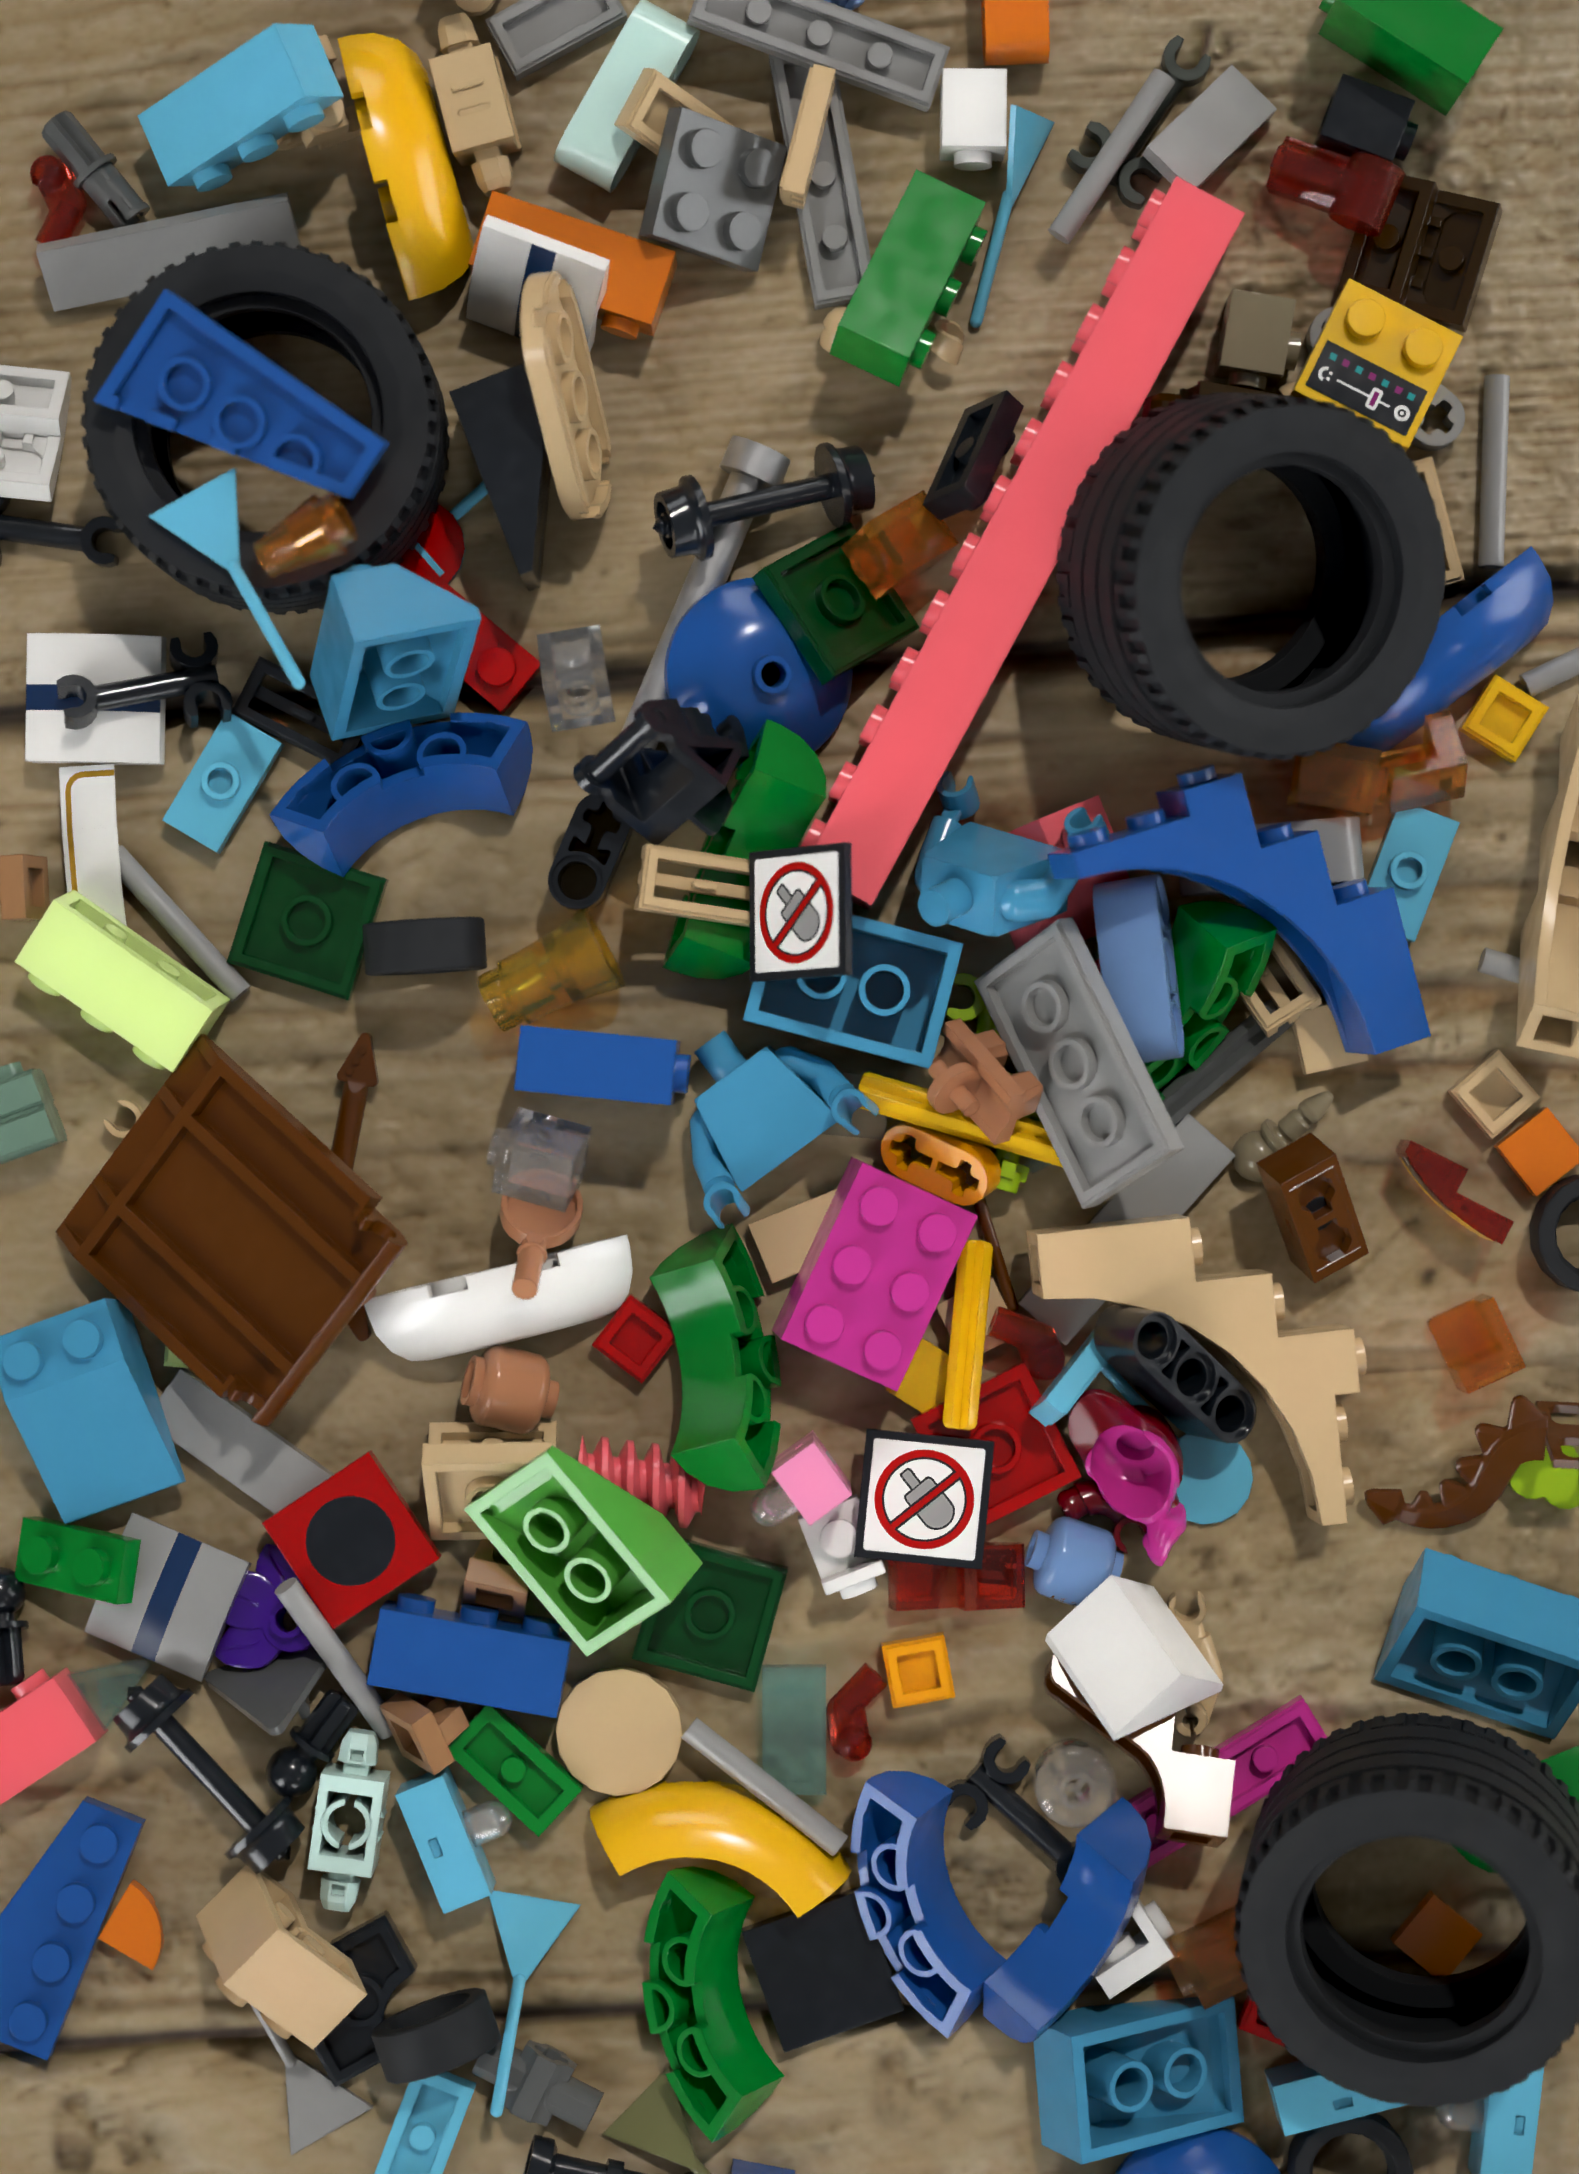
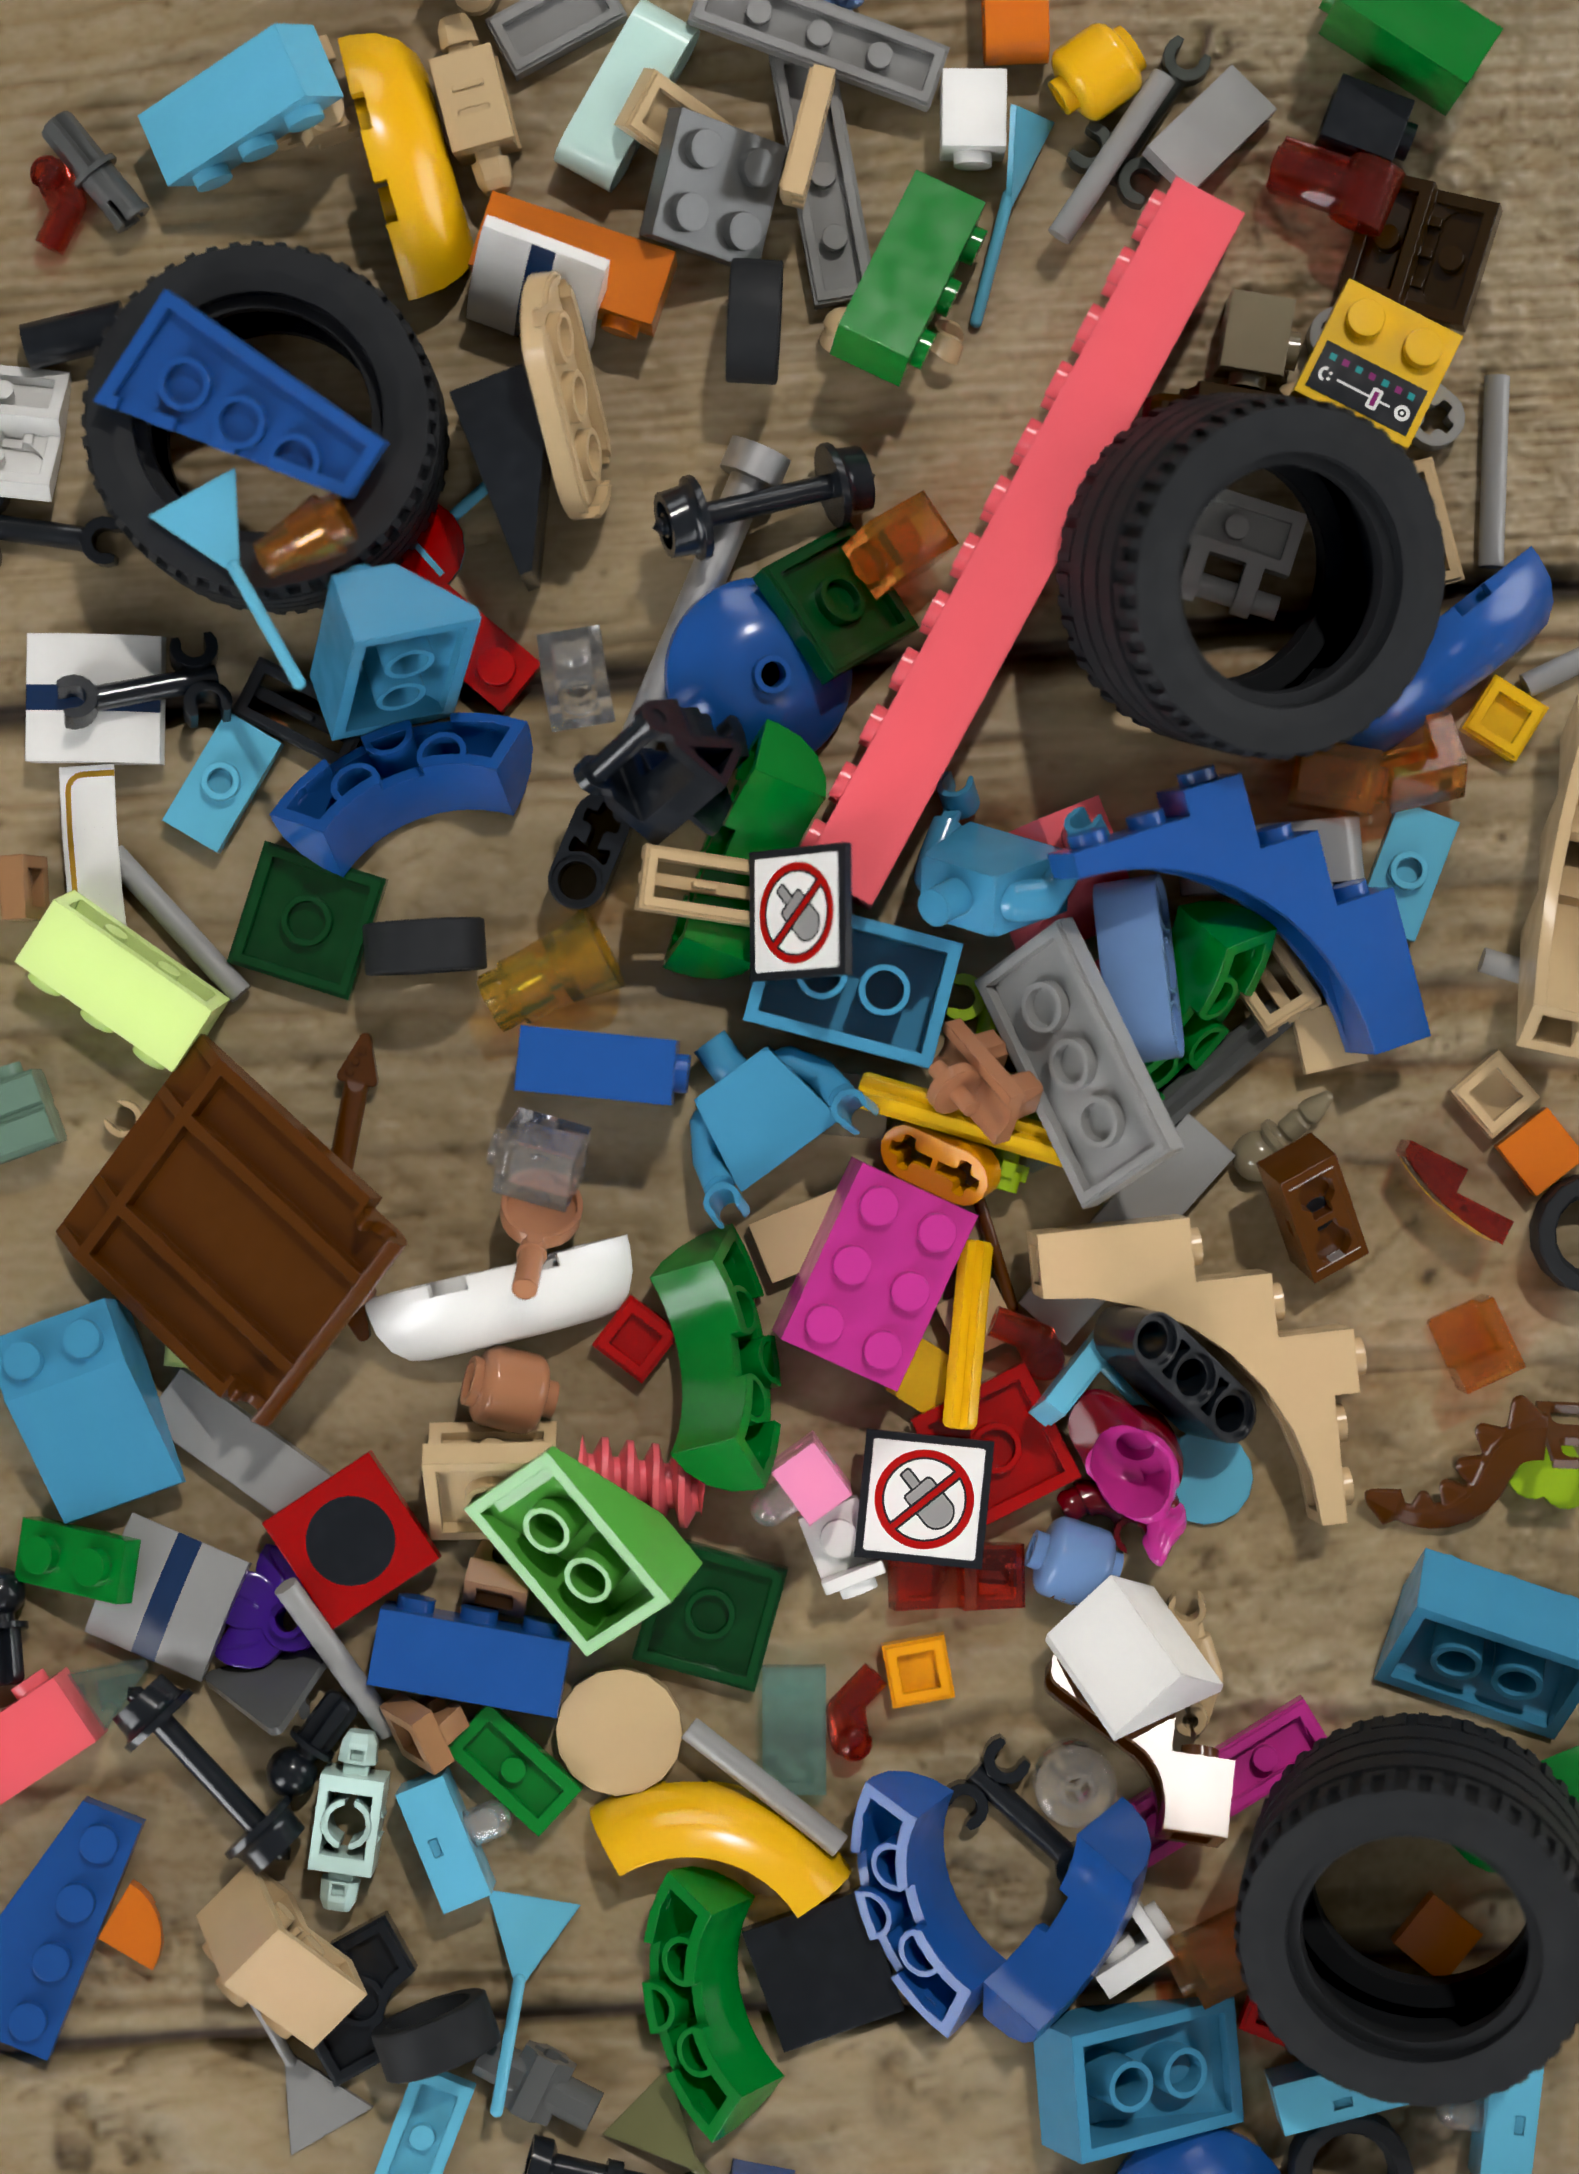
light grey tile [36,192,301,312] -> none
black plate [922,390,1024,521] -> none
none -> black cylinder [19,300,123,370]
none -> black tyre [726,258,783,385]
none -> yellow head [1048,23,1147,121]
none -> white plate [1181,489,1308,621]

